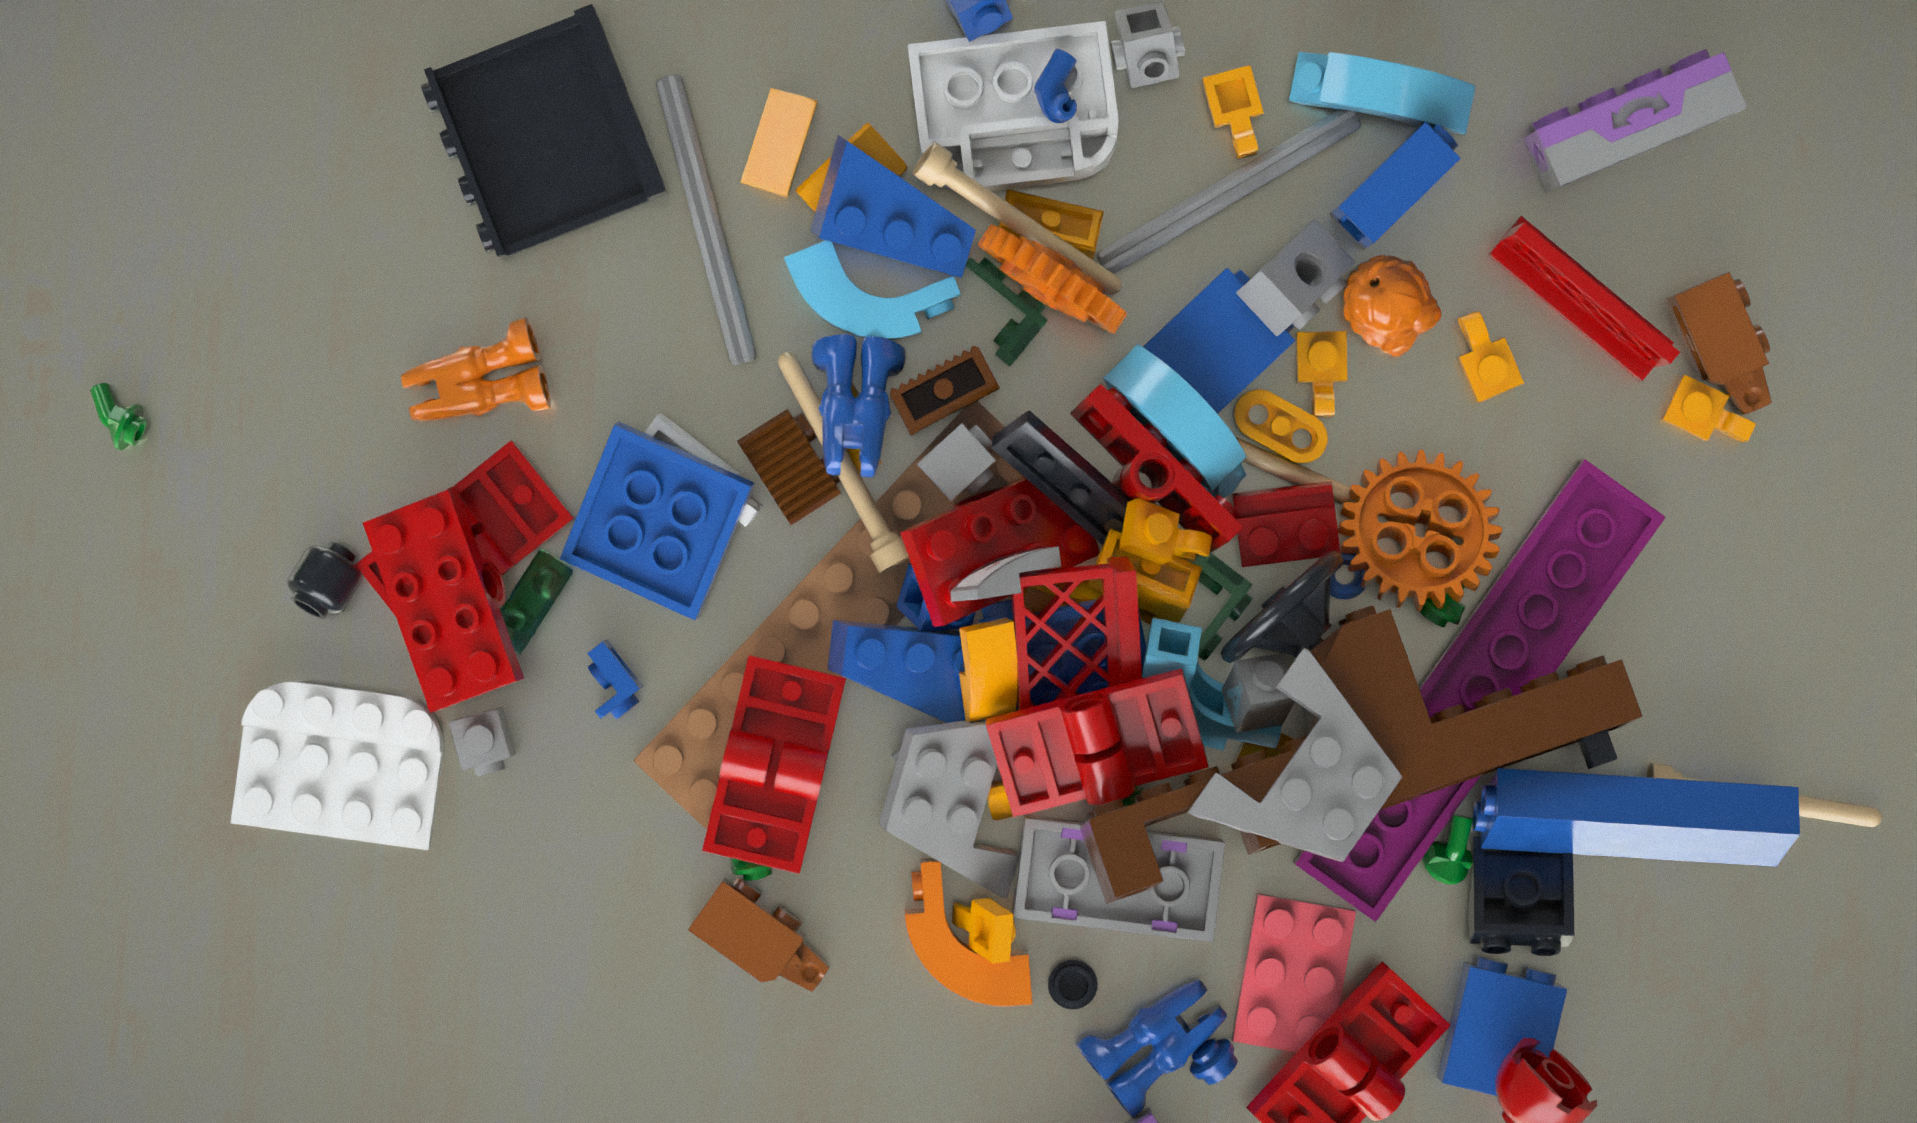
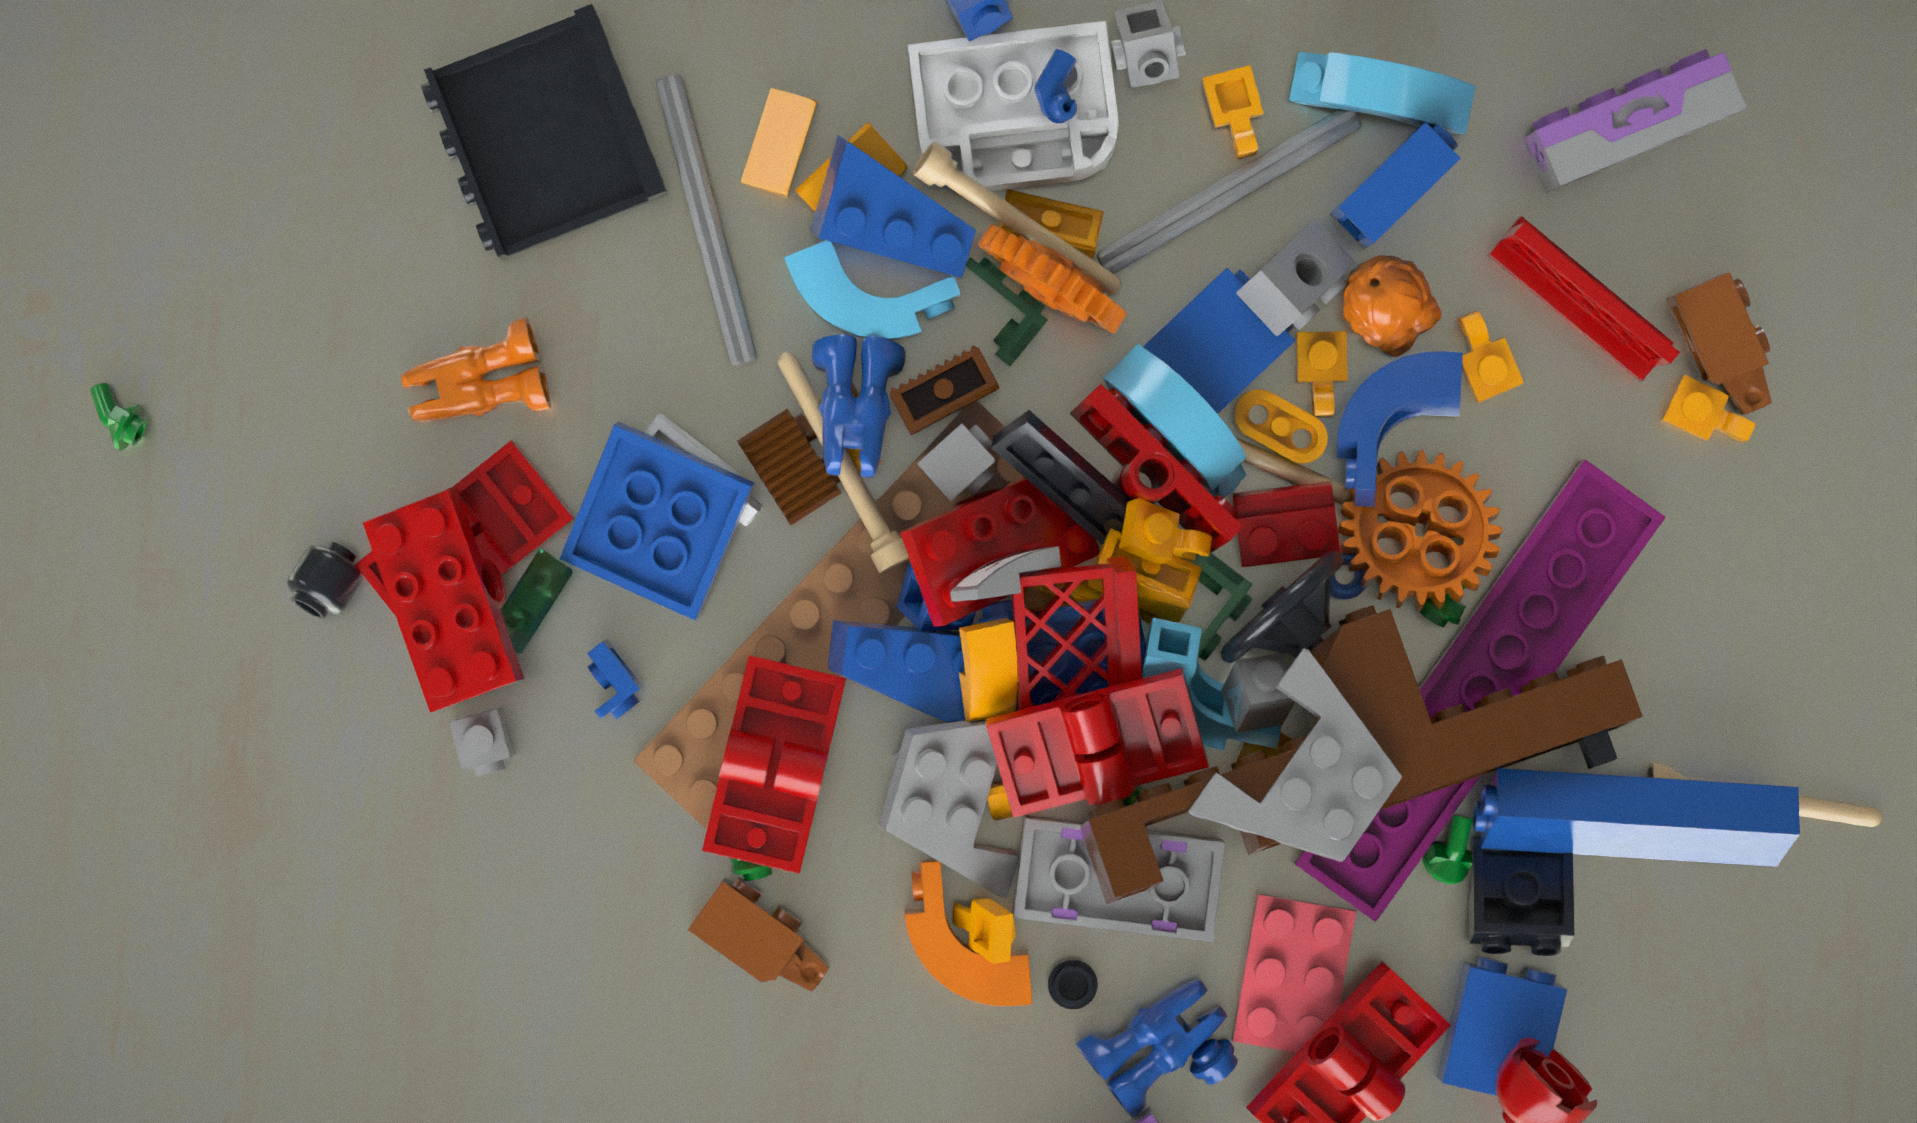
white plate [230,681,444,850] -> none
none -> blue arch [1337,351,1463,507]

